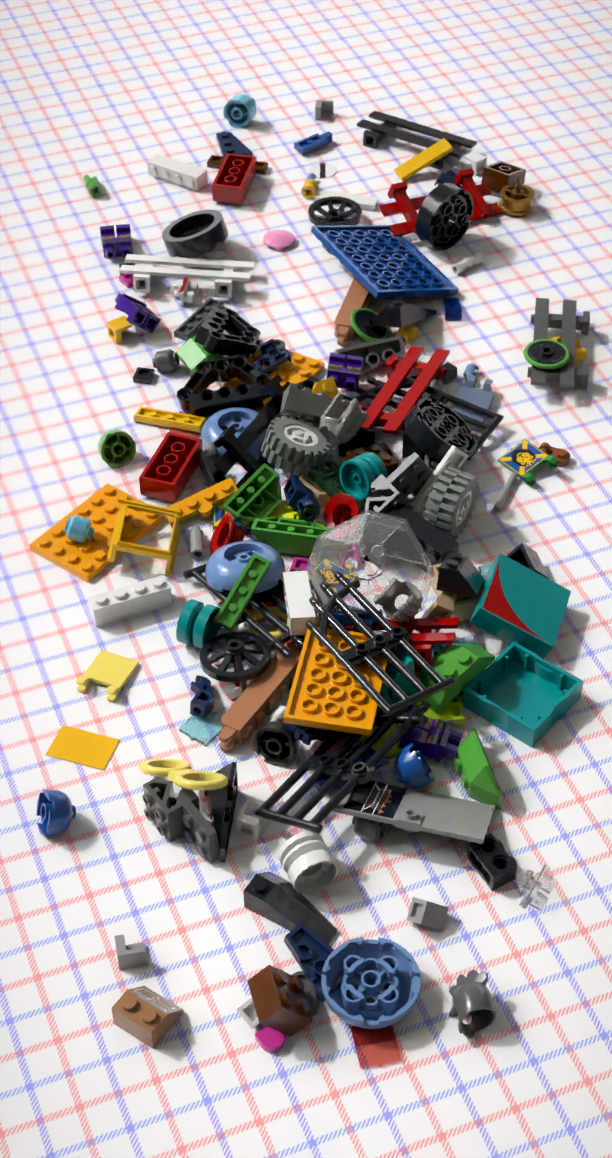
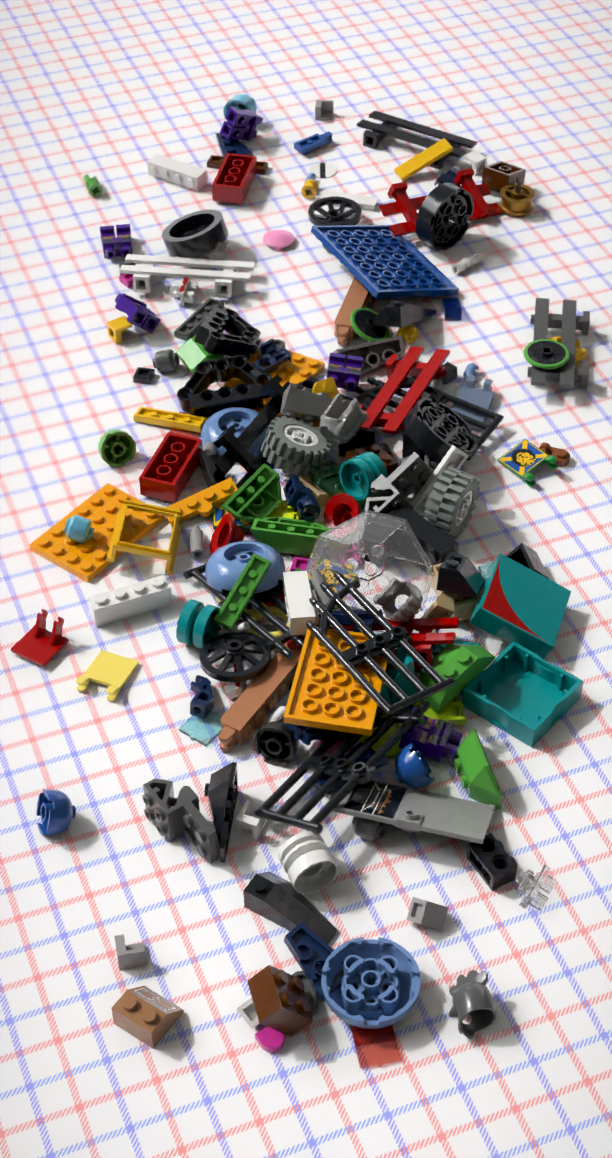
yellow sticker [45,725,120,770] -> none
light yellow bar [139,759,228,790] -> none
light grey bar [493,472,518,512] -> none
none -> red plate [11,609,69,668]
none -> dark purple hips [220,107,263,141]

